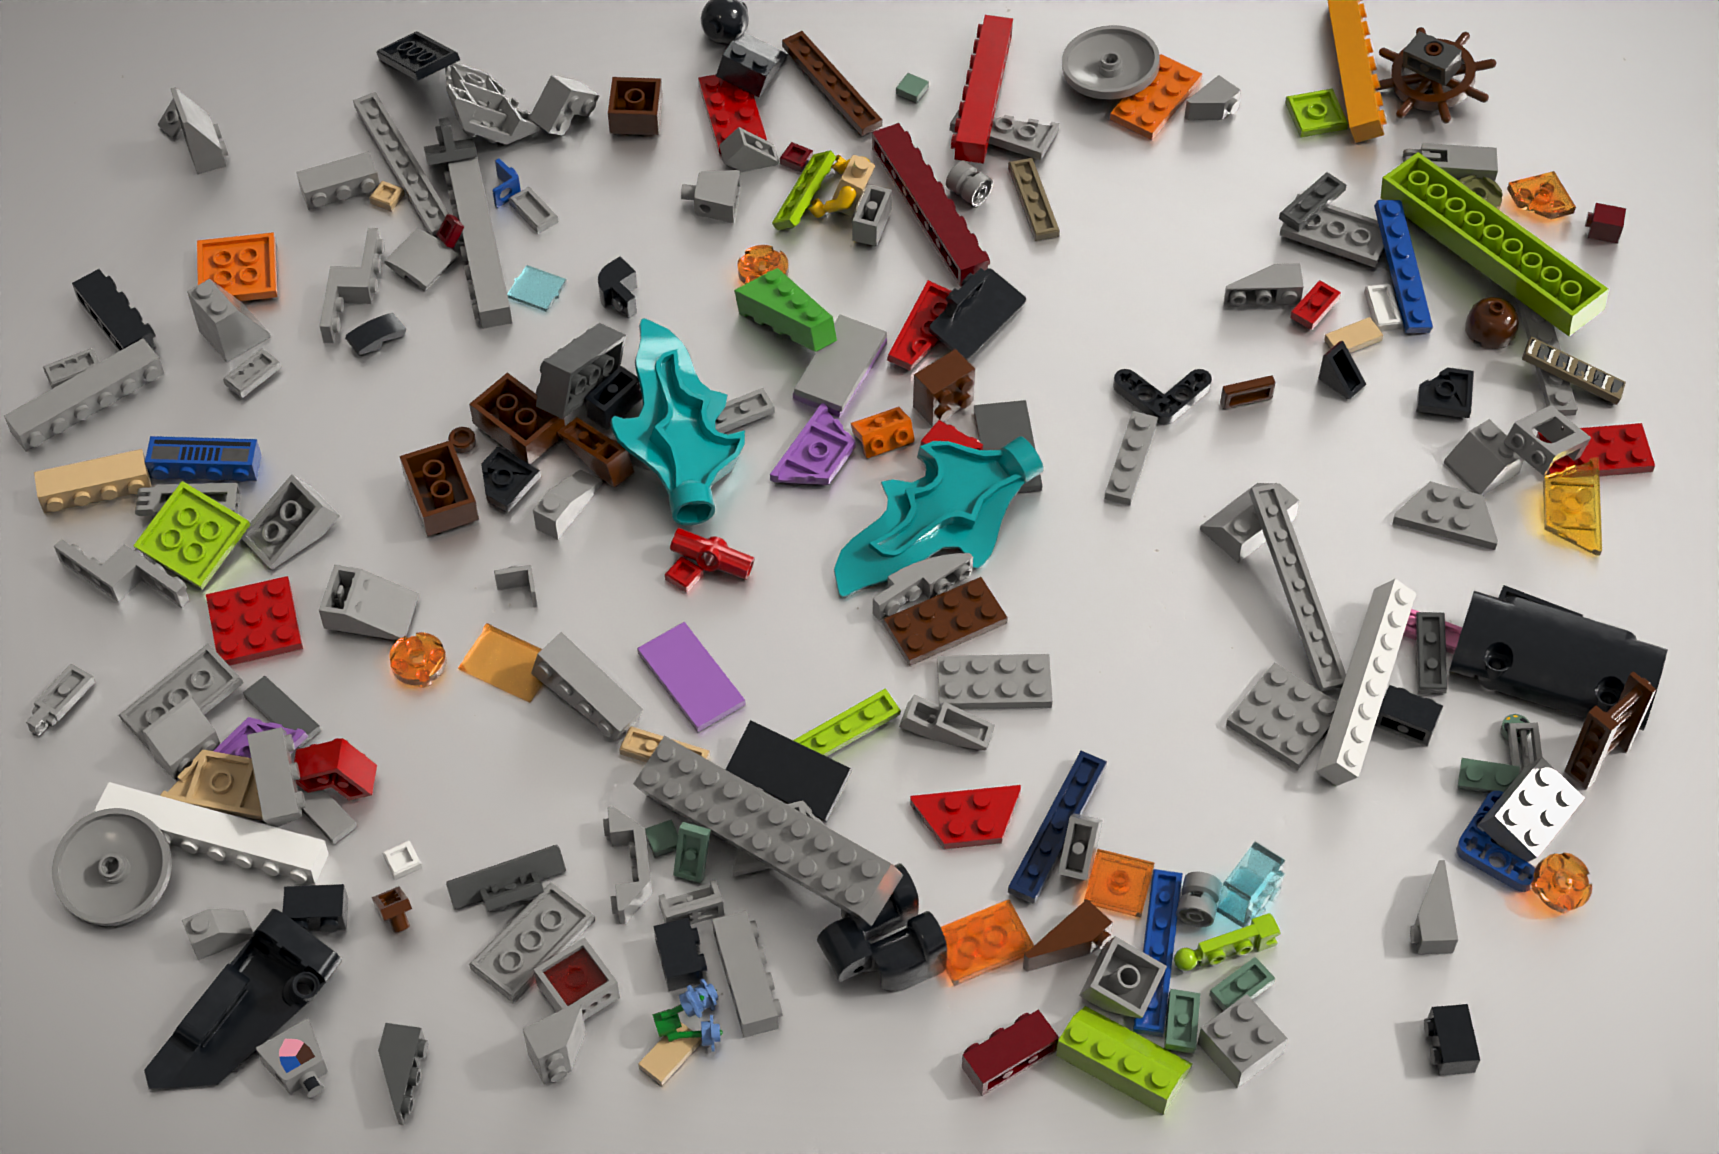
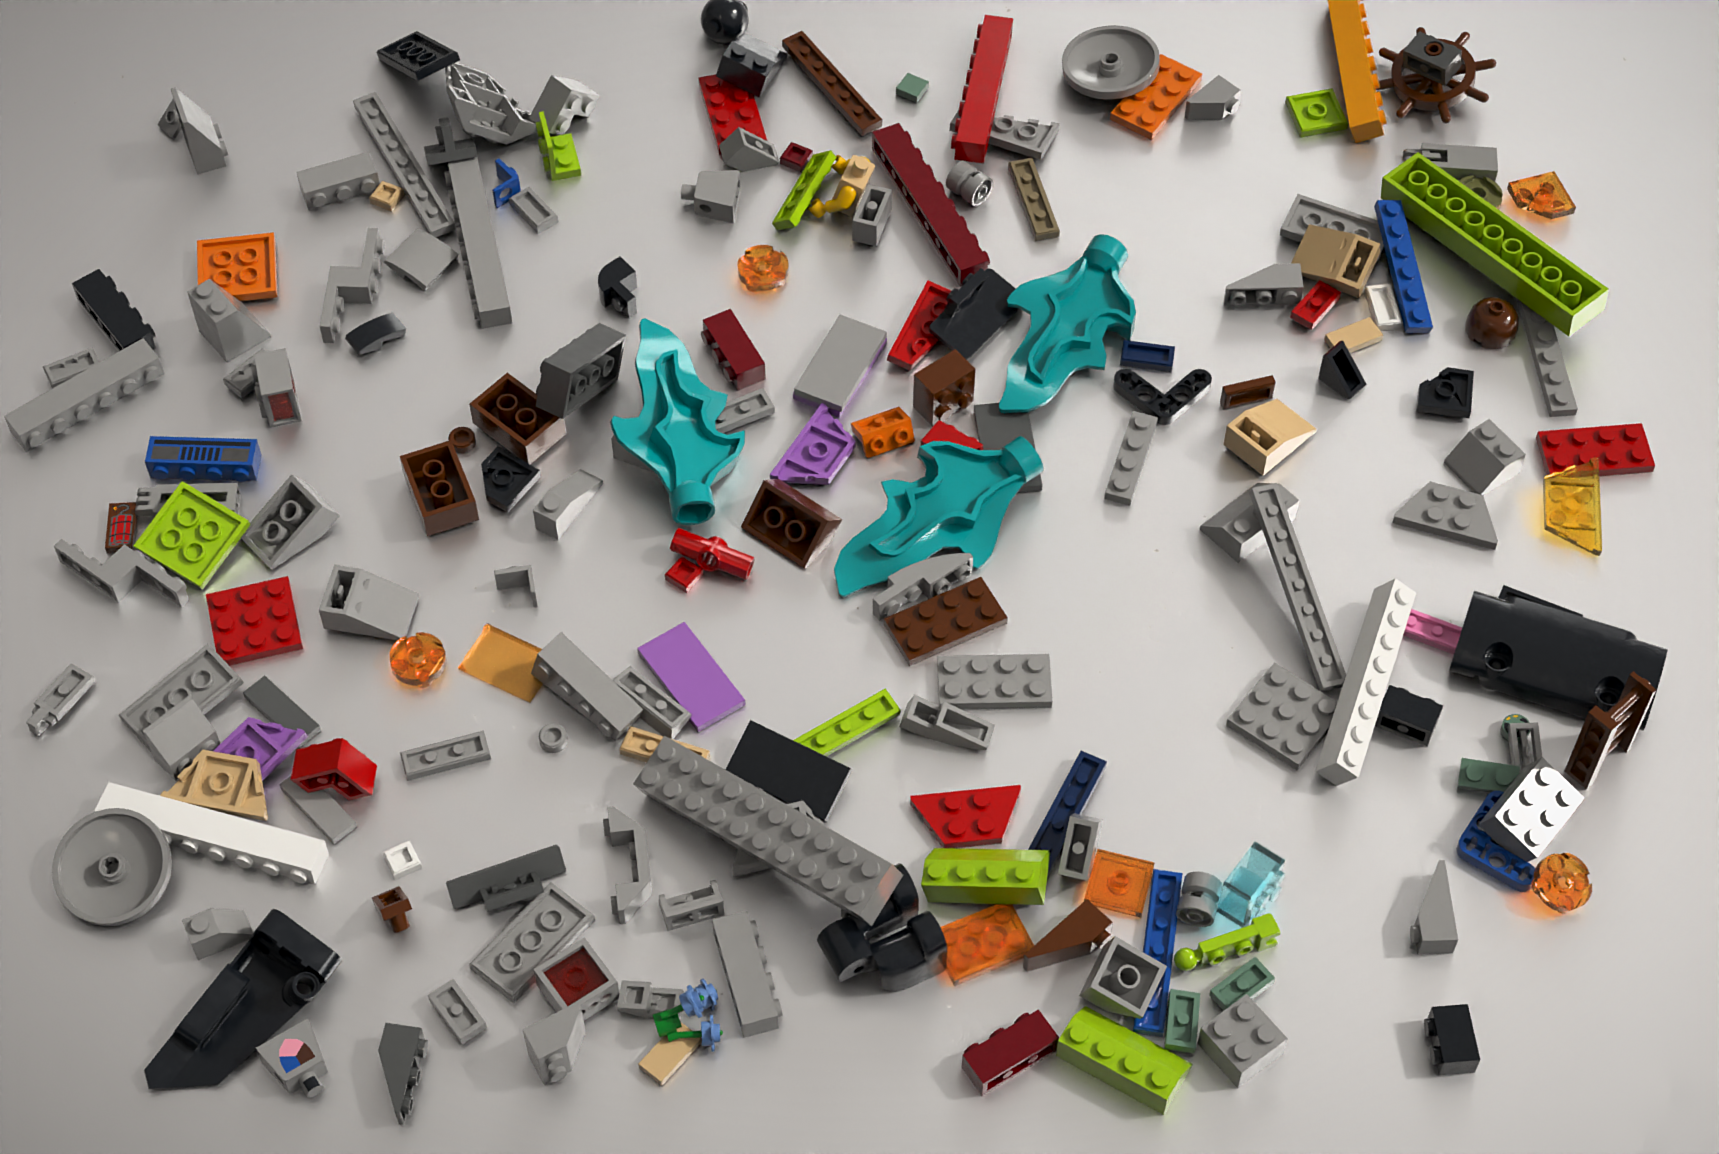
tan brick [34,449,151,513] -> none
light grey slope [247,727,306,827] -> none
black brick [282,884,348,933] -> none
dark red tile [437,214,465,248] -> none
clear light blue piece [507,265,567,312] -> none
reddish brown slope [557,417,634,488] -> none
black brick [585,366,642,431] -> none
reddish brown brick [608,77,663,135] -> none
sand green tile [645,819,678,857] -> none
black brick [653,918,707,992] -> none
sand green plate [673,822,711,883] -> none
bright green wedge [734,268,837,352] -> none
dark grey tile [1279,172,1347,232] -> none
dark grey tile [1415,612,1447,694] -> none
light grey panel [1503,405,1591,476] -> none
dark tan tile [1522,337,1626,405] -> none
dark red brick [1585,203,1626,244] -> none
none -> tile [105,502,138,553]
none -> light grey piece [251,348,302,427]
none -> light grey tile [400,730,491,781]
none -> light grey plate [428,979,487,1045]
none -> lime bracket [535,111,581,181]
none -> light grey tile [539,723,568,753]
none -> light grey slope [613,666,692,739]
none -> light grey slope [617,980,684,1020]
none -> dark red brick [701,309,766,391]
none -> reddish brown slope [741,479,842,568]
none -> lime slope [921,848,1050,905]
none -> teal piece [999,234,1136,413]
none -> dark blue tile [1120,340,1175,372]
none -> tan slope [1223,399,1317,476]
none -> tan slope [1291,224,1380,298]

